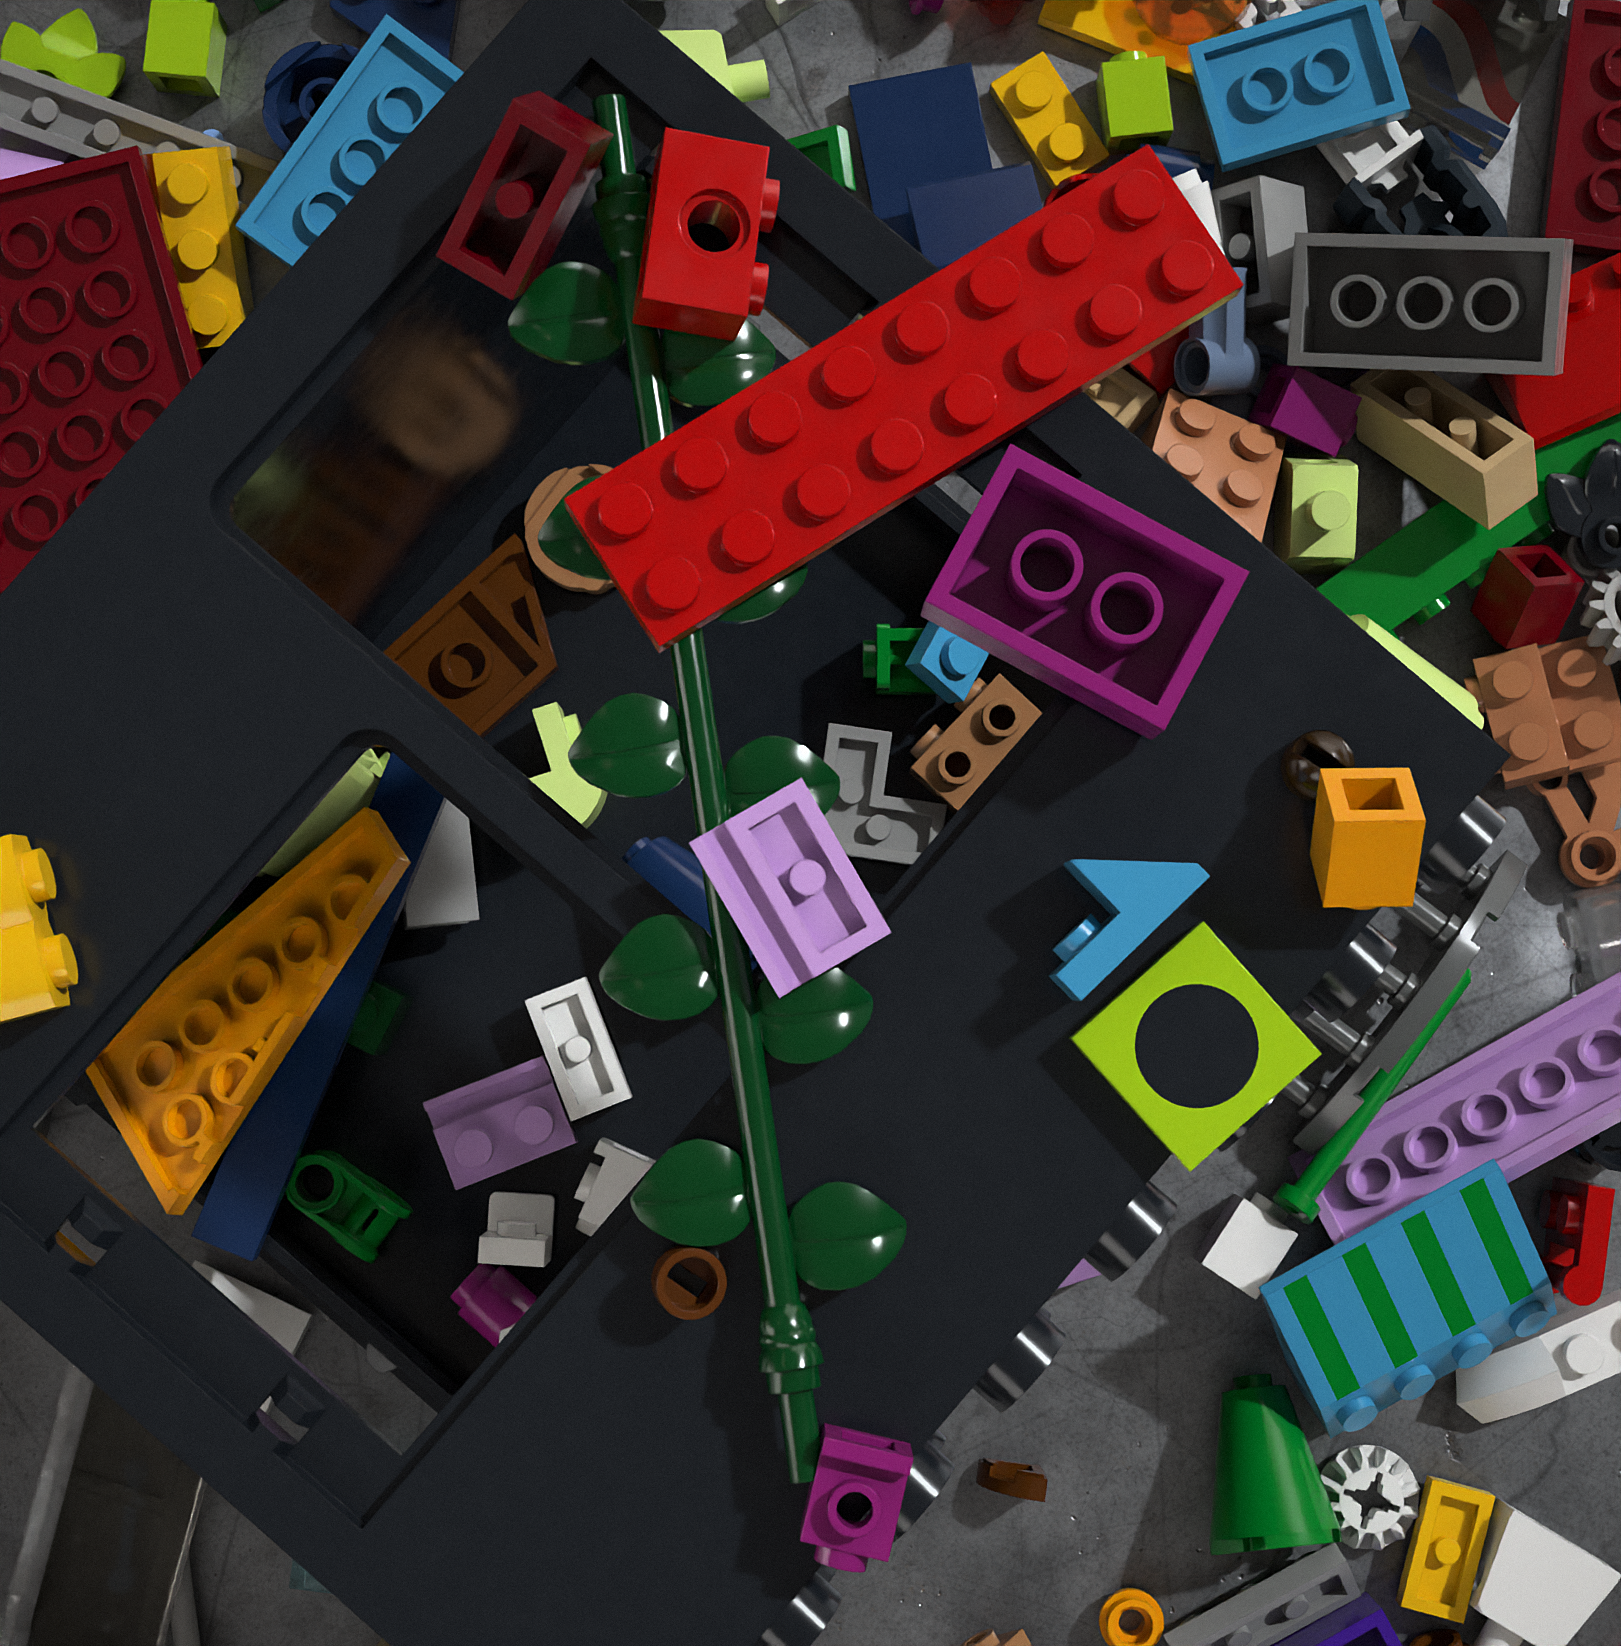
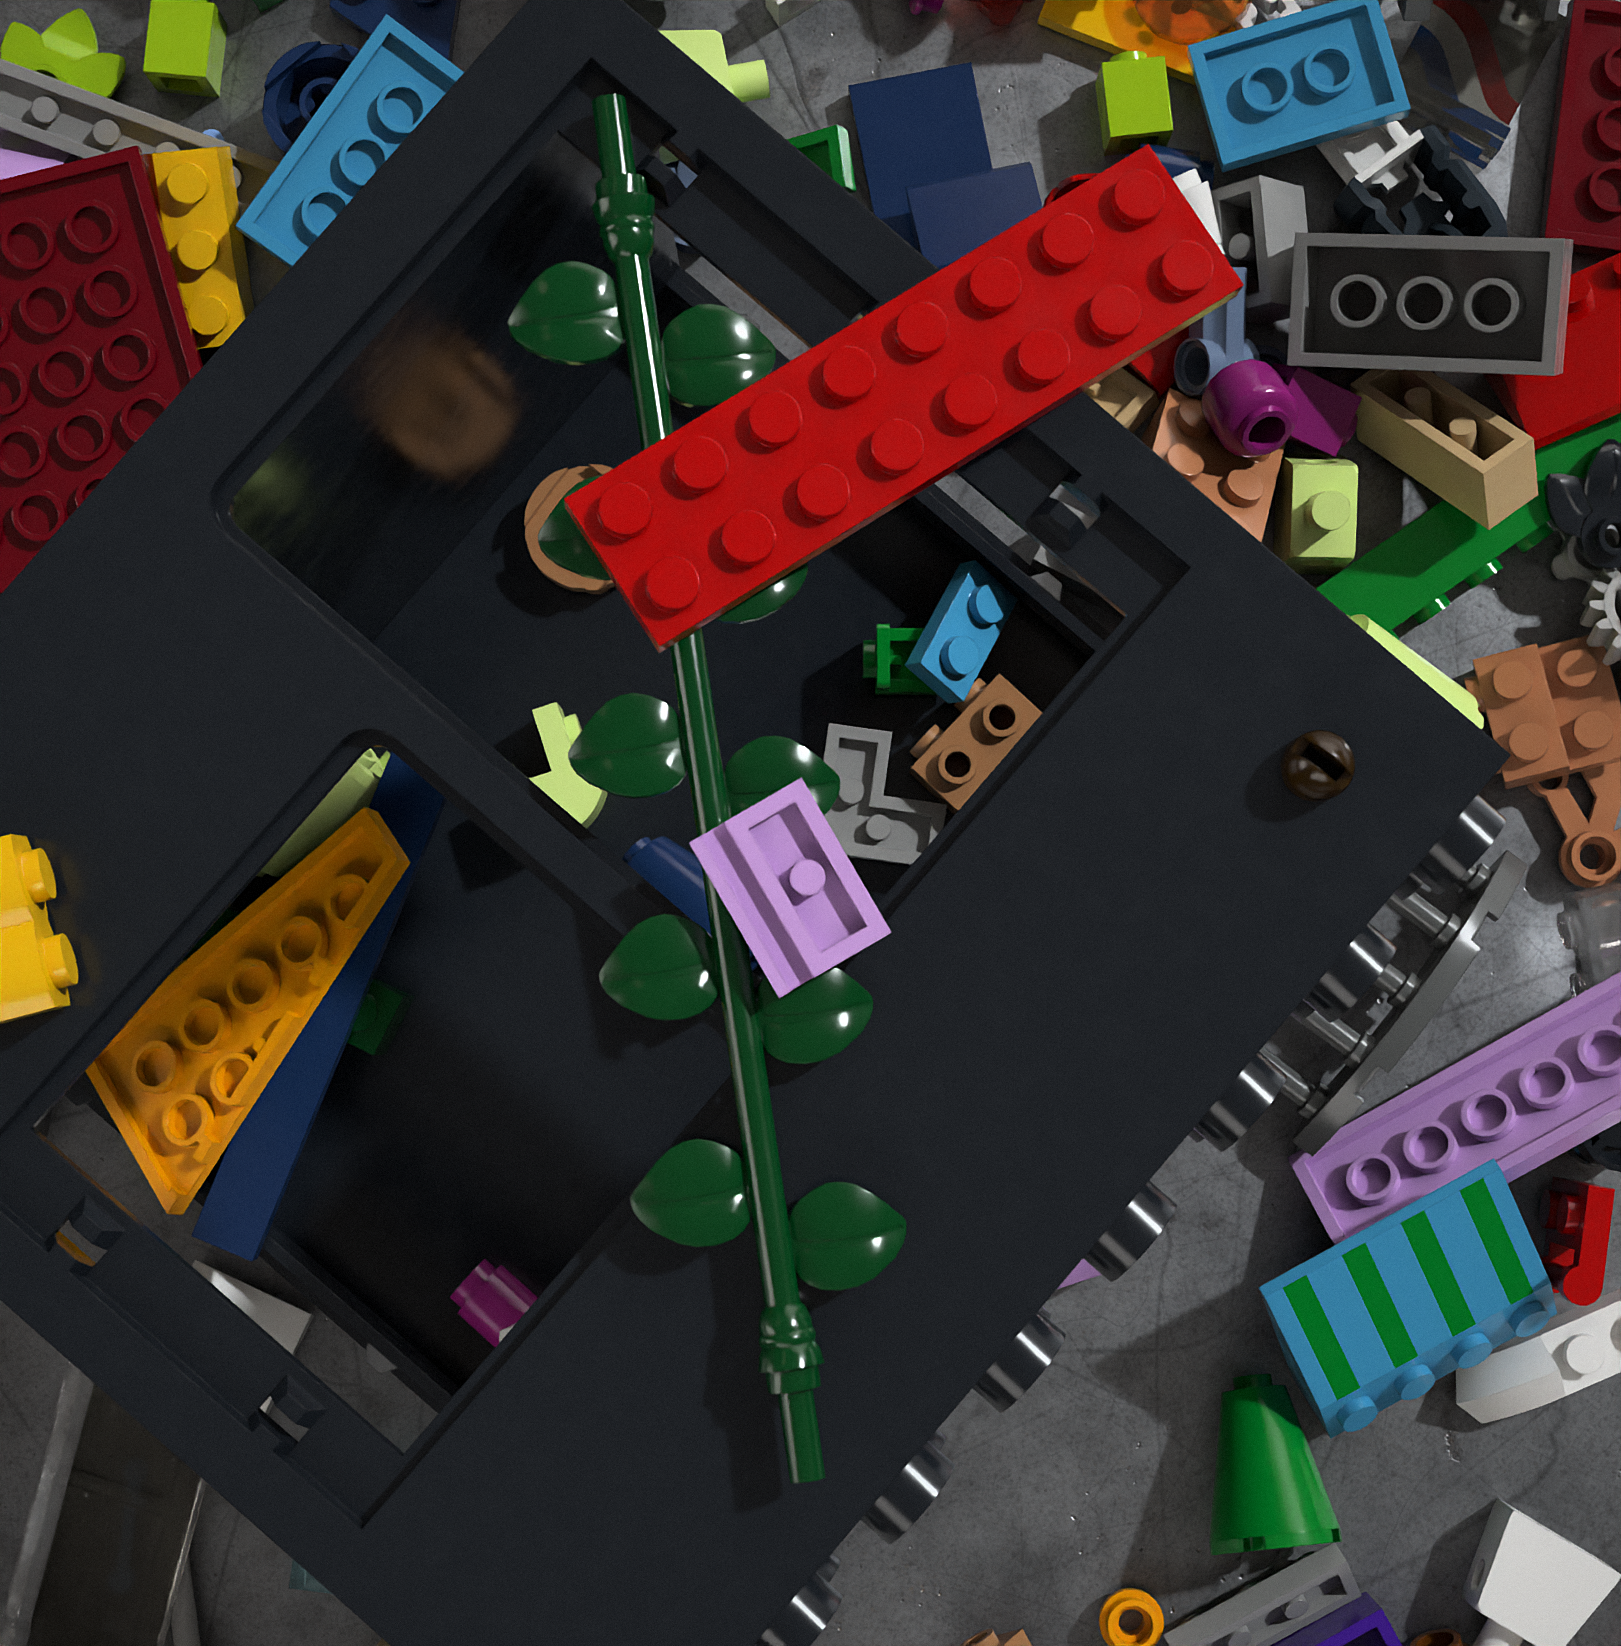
green piece [285,1149,413,1264] -> none
reddish brown wing [383,533,559,739] -> none
light grey hinge [402,800,479,930] -> none
lavender plate [423,1055,578,1190] -> none
dark red brick [436,90,614,300] -> none
white bracket [478,1191,555,1267] -> none
white plate [524,977,633,1121] -> none
white brick [574,1137,656,1236] -> none
red brick [632,127,780,341] -> none
reddish brown hinge [651,1244,727,1320] -> none
magenta brick [800,1423,913,1573] -> none
magenta brick [921,443,1249,740] -> none
reddish brown tile [976,1457,1048,1502] -> none
yellow plate [989,51,1110,189] -> none
dark azure slope [1048,859,1210,1001] -> none
lime tile [1069,921,1322,1172] -> none
white brick [1192,1192,1298,1300] -> none
green bar [1273,968,1472,1224] -> none
light orange brick [1310,768,1426,910] -> none
white gear [1320,1445,1421,1551] -> none
yellow plate [1395,1475,1496,1624] -> none
dark red brick [1470,544,1585,649] -> none
none -> magenta head [1201,359,1299,458]

